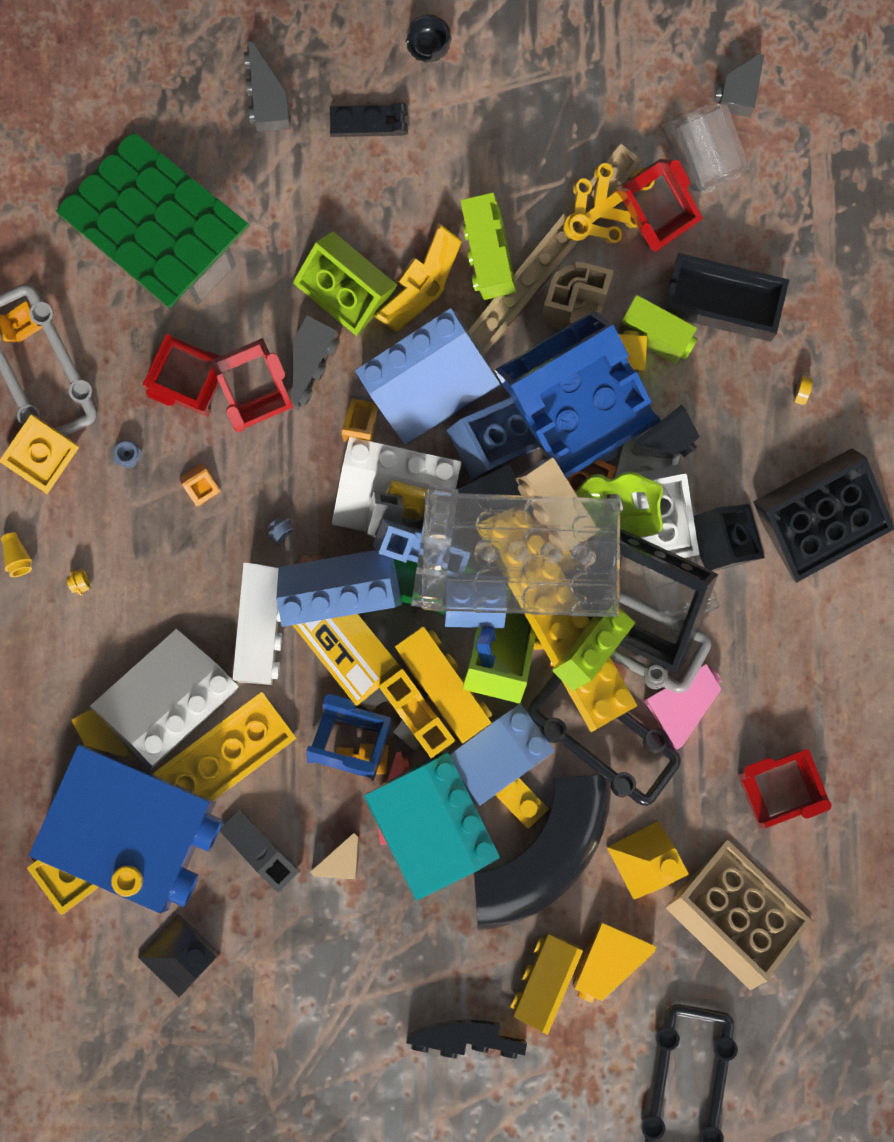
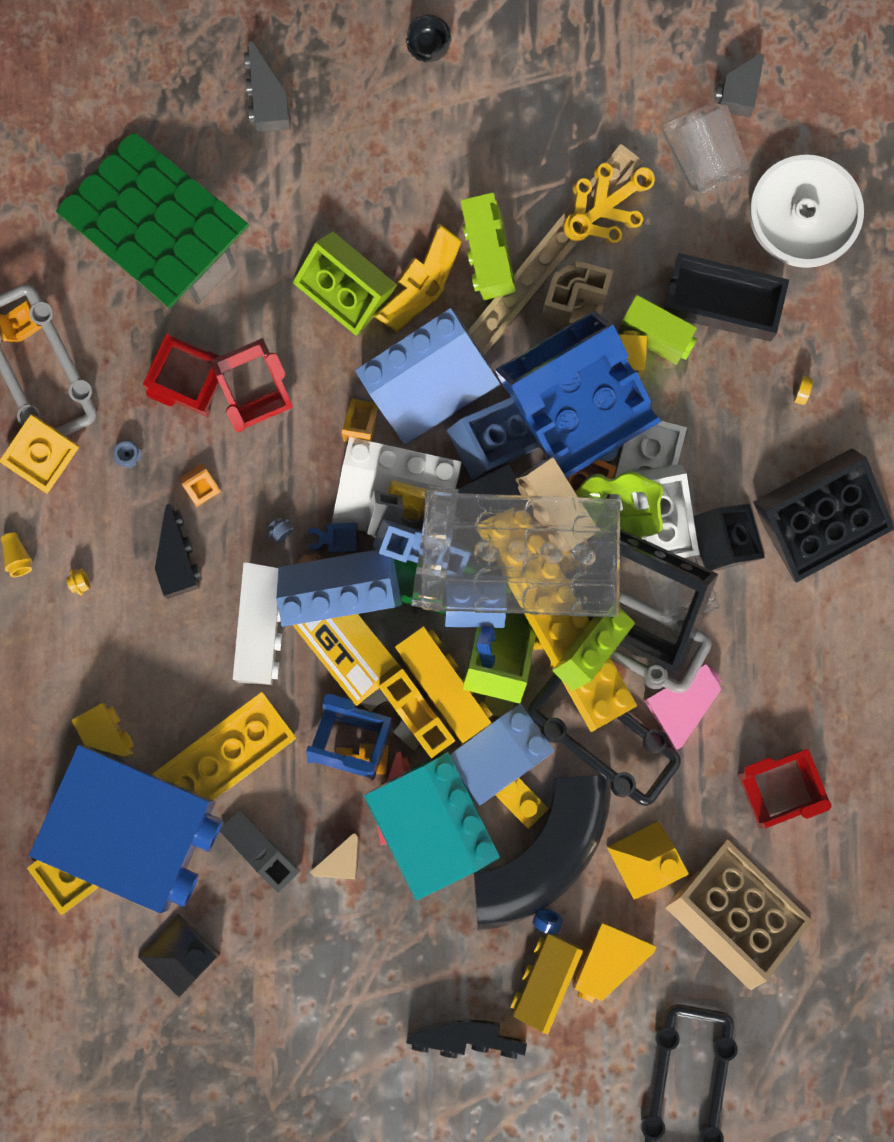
white slope [90,629,239,770] -> none
yellow tile [111,866,143,897] -> none
dark grey slope [293,315,340,411] -> none
black plate [330,103,408,137] -> none
red piece [614,159,703,251] -> none
black slope [631,404,700,459] -> none
none -> black slope [155,504,202,599]
none -> blue plate [308,522,359,553]
none -> light yellow tile [484,695,514,717]
none -> blue tile [532,908,563,934]
none -> white dish [749,155,864,268]

